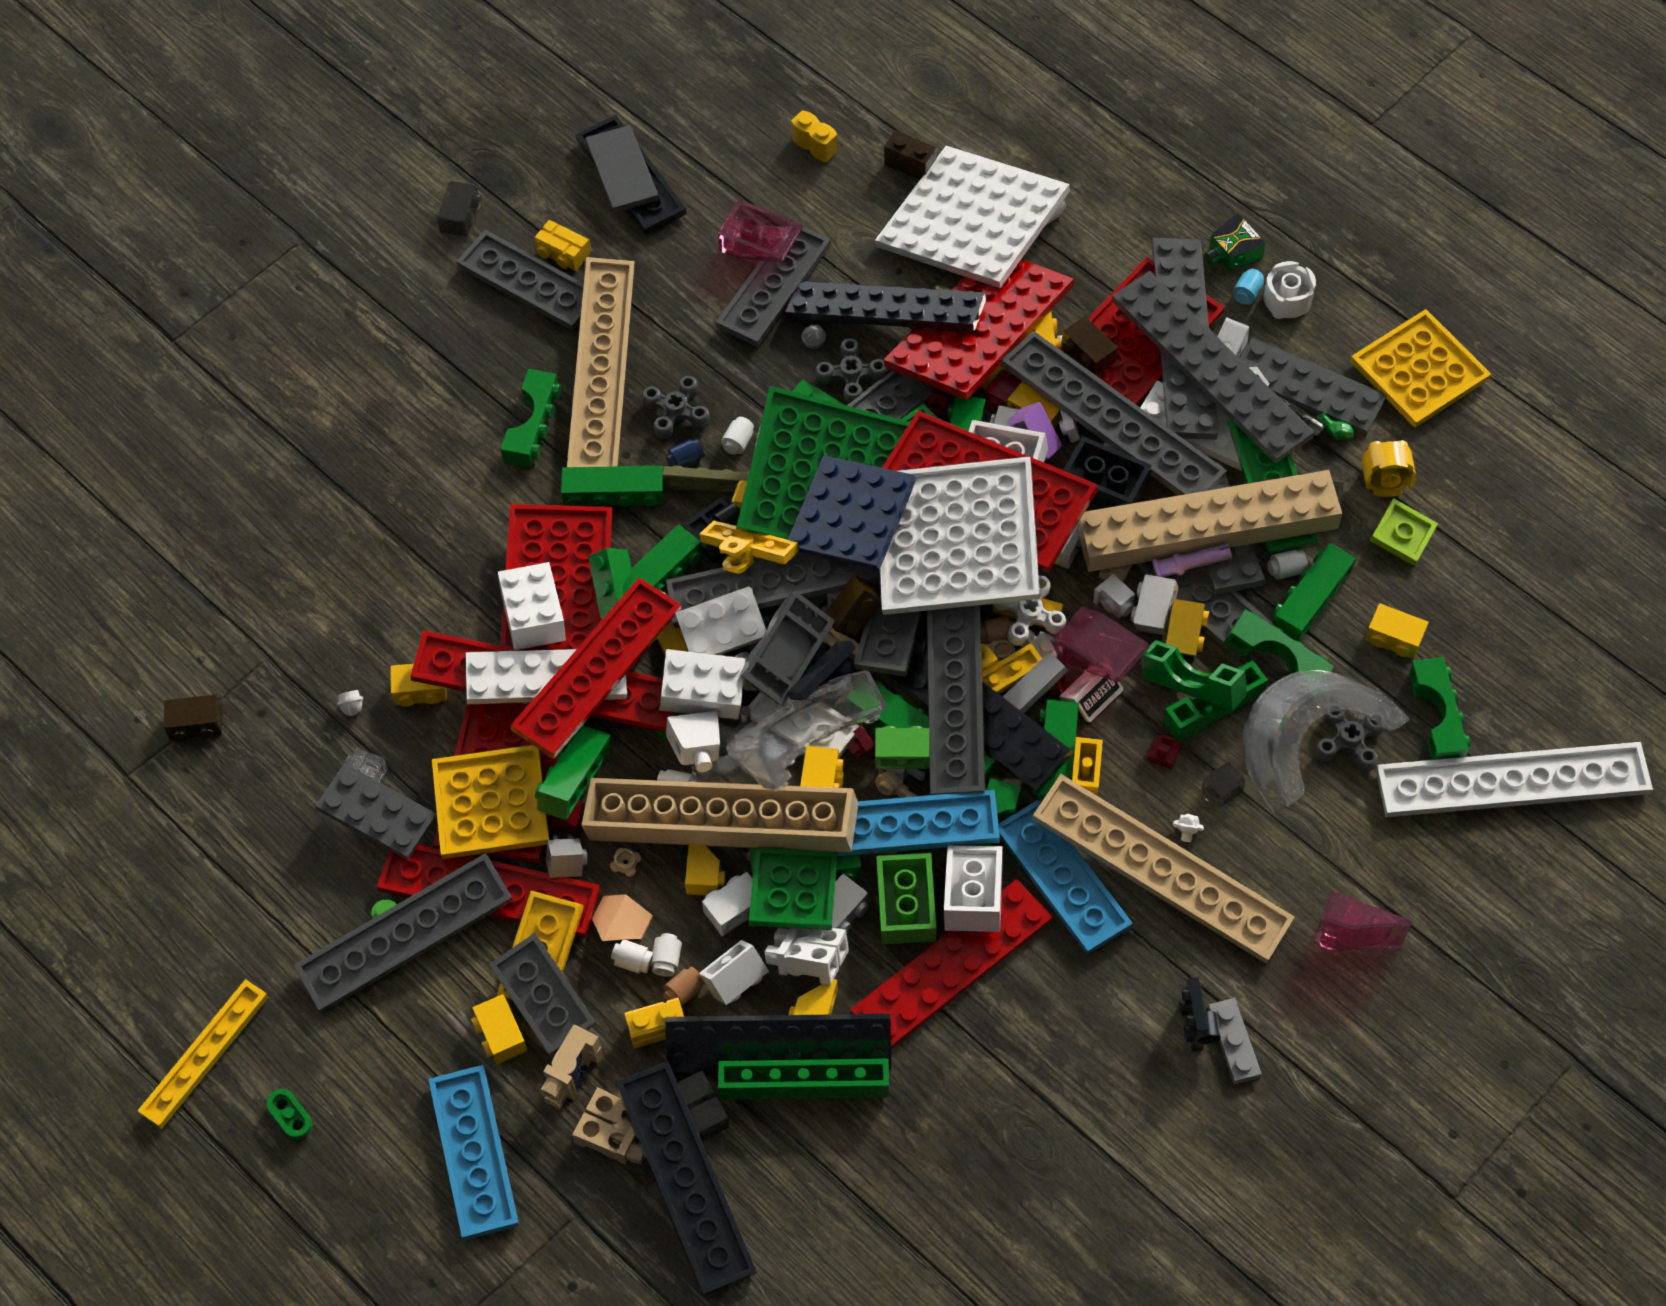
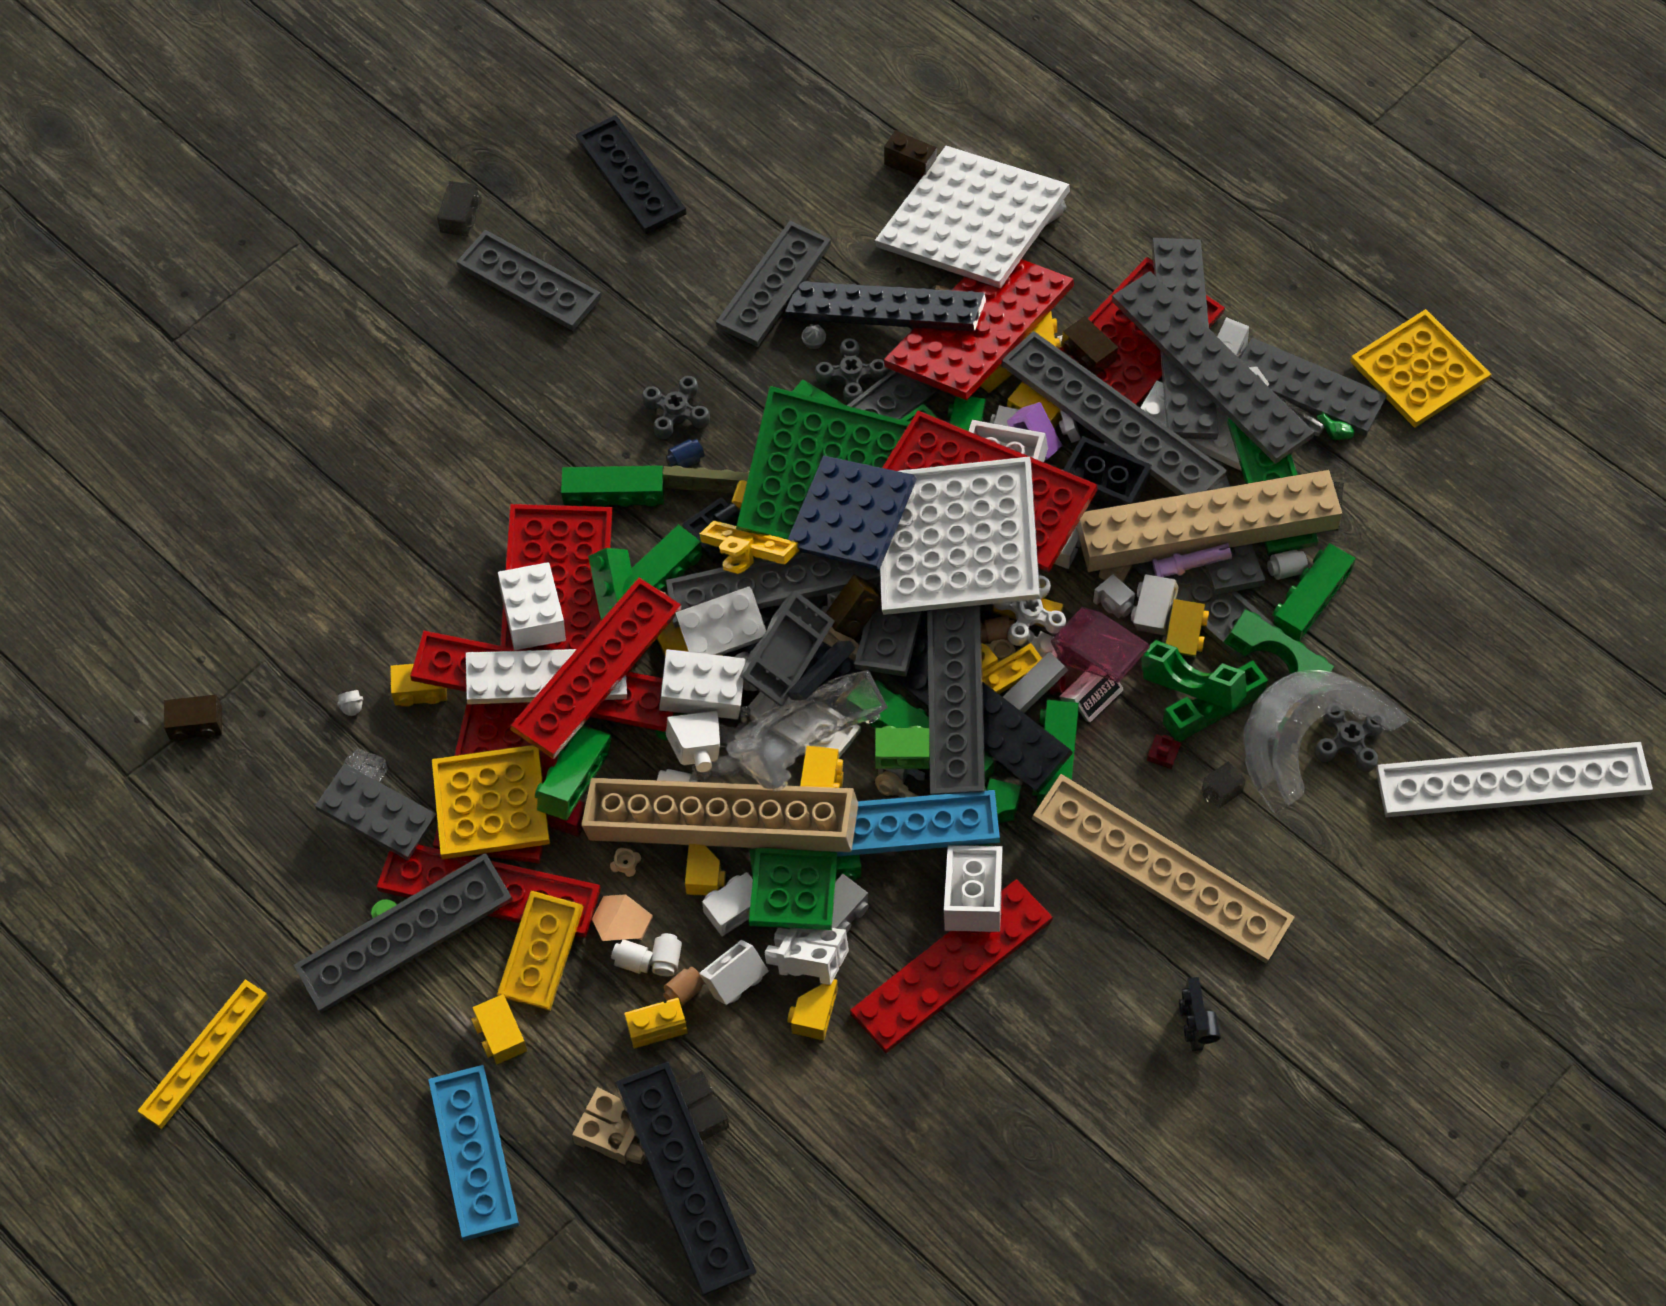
green plate [267,1089,313,1140] -> none
dark grey plate [489,933,597,1056] -> none
green arch [500,369,561,468] -> none
yellow brick [534,220,591,271] -> none
tan hips [541,1024,604,1109] -> none
light grey brick [546,834,587,878] -> none
tan plate [567,257,635,467] -> none
dark grey tile [586,125,659,213] -> none
black plate [665,1014,891,1073] -> none
clear pink slope [718,199,804,262] -> none
green brick [718,1059,889,1100] -> none
white brick [721,417,754,455] -> none
yellow brick [791,110,838,162] -> none
dark red tile [848,725,875,759] -> none
bright green brick [876,853,936,944] -> none
dark red plate [926,391,950,417] -> none
dark red brick [984,370,1022,411] -> none
dark azure plate [998,800,1133,955] -> none
yellow brick [1072,737,1103,796] -> none
white plant [1173,814,1204,842] -> none
torso [1204,213,1266,270] -> none
light grey plate [1207,998,1262,1085] -> none
medium azure brick [1232,269,1264,305] -> none
white brick [1263,261,1316,319] -> none
clear pink slope [1314,891,1412,951] -> none
yellow brick [1361,440,1416,497] -> none
yellow brick [1365,603,1429,659] -> none
lime plate [1369,498,1438,566] -> none
green arch [1408,657,1471,760] -> none

